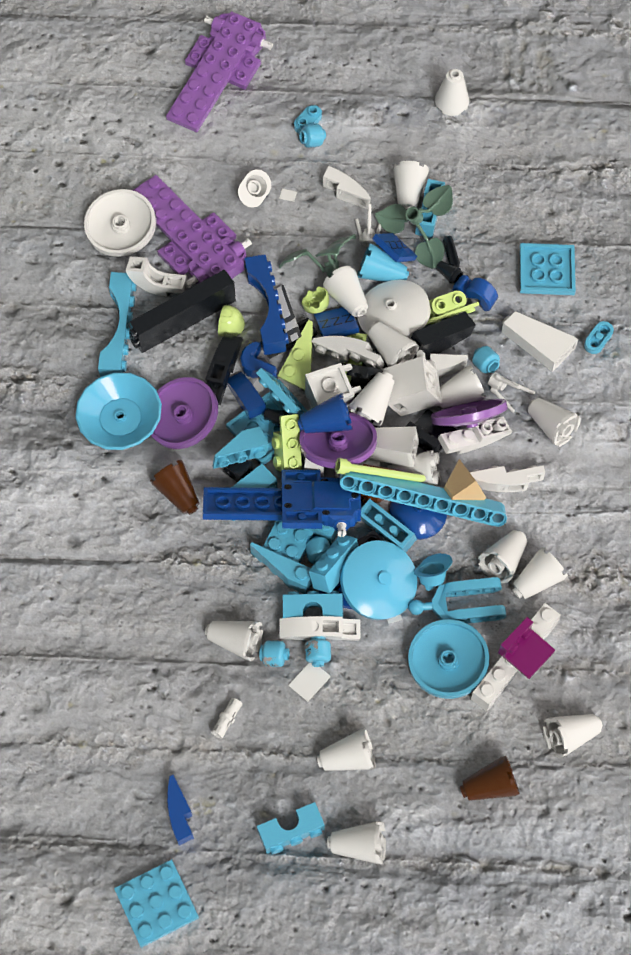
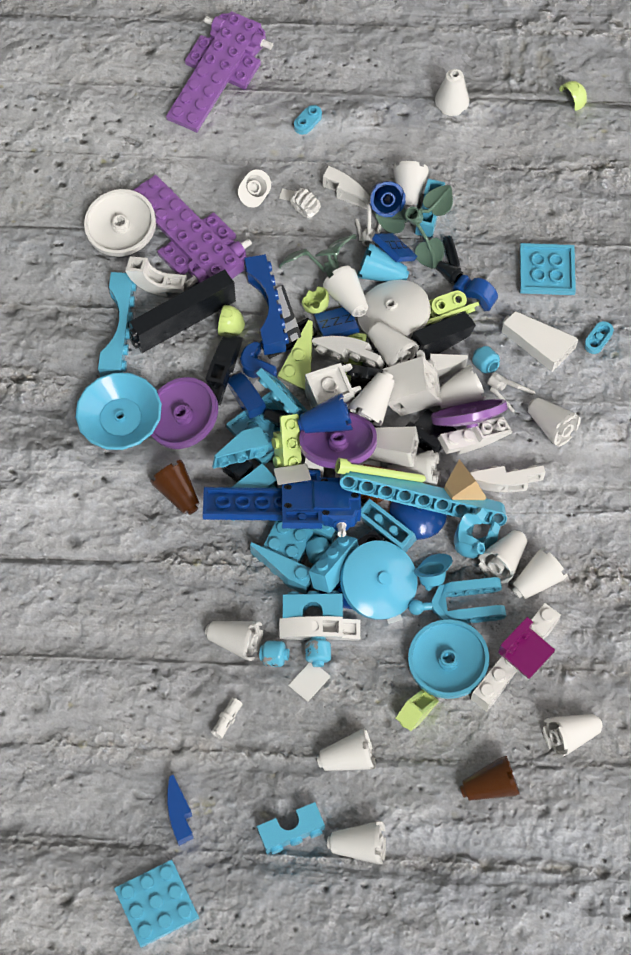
medium azure head [299,124,326,148] -> none
none -> white sticker [274,464,311,485]
none -> white gear [290,188,321,218]
none -> blue cone [370,181,406,217]
none -> yellowish green slope [395,689,439,731]
none -> medium azure piece [454,507,501,558]
none -> yellowish green helmet [559,81,587,111]

